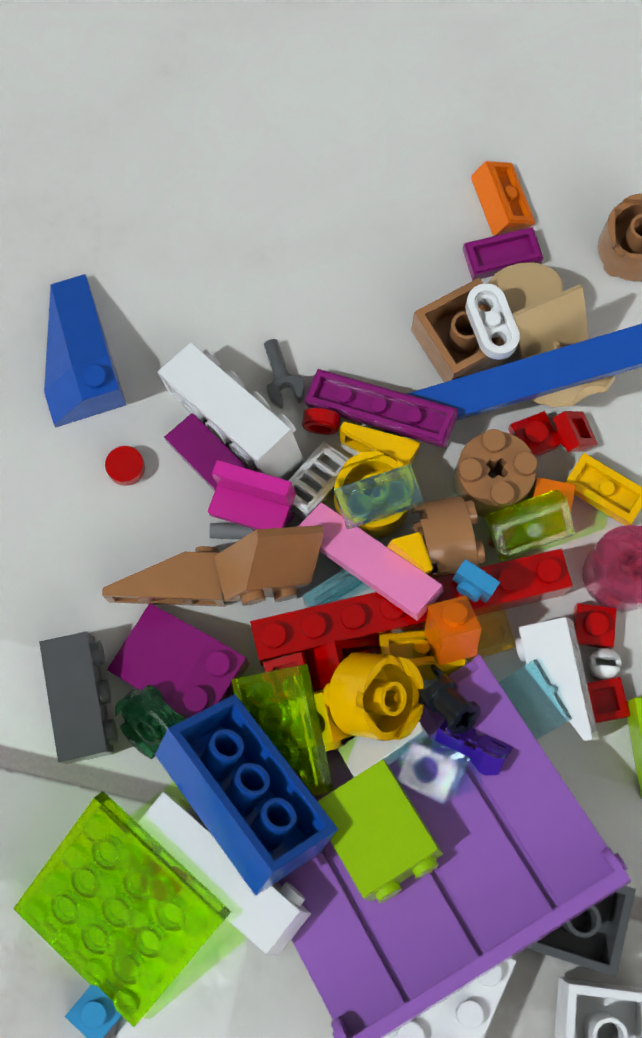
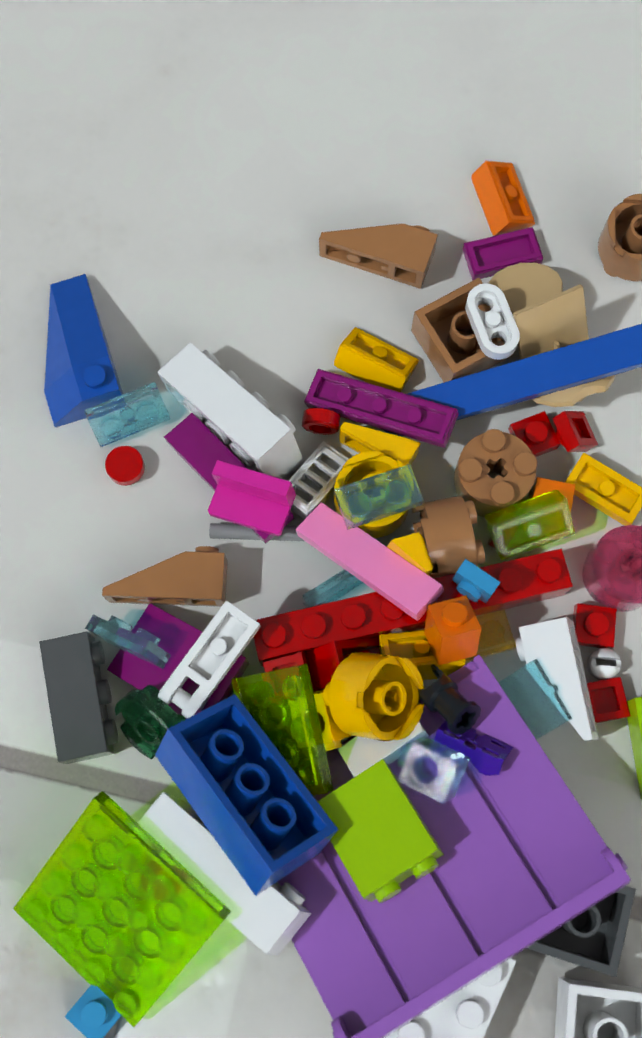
medium nougat slope [214,525,324,606] -> none
dark grey bar [264,339,305,409] -> none
none -> clear light blue plate [84,382,170,447]
none -> clear light blue plate [85,615,170,669]
none -> white plate [158,600,261,718]
none -> medium nougat slope [319,223,438,289]
none -> yellow slope [334,327,419,393]

